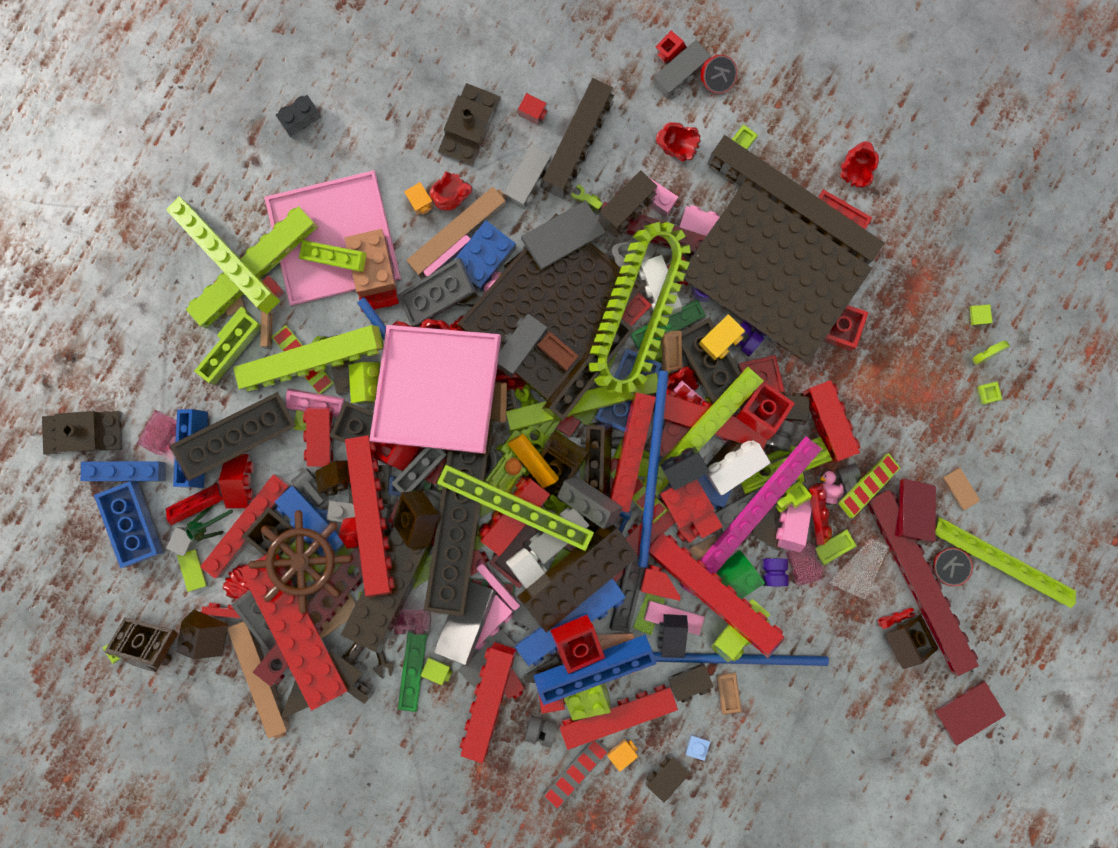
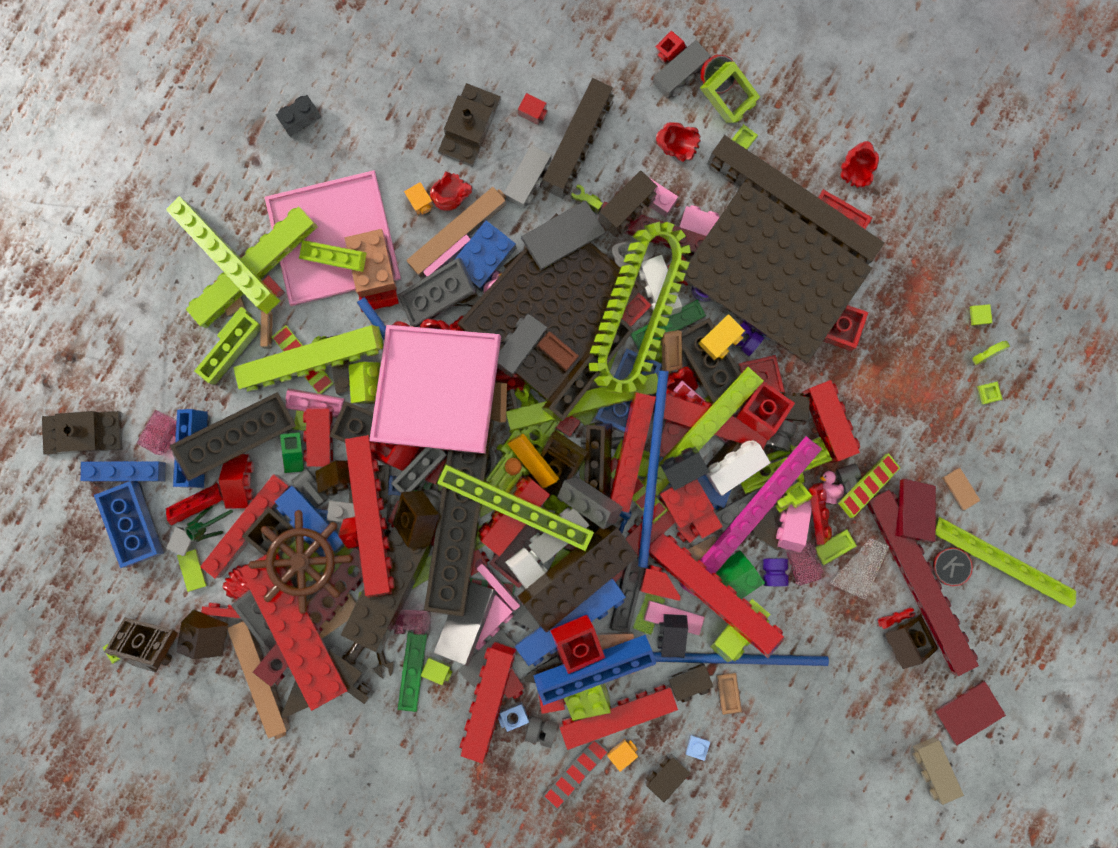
none -> green slope [280,432,304,473]
none -> light blue brick [498,702,529,732]
none -> lime window [700,62,760,123]
none -> dark tan brick [912,737,964,805]

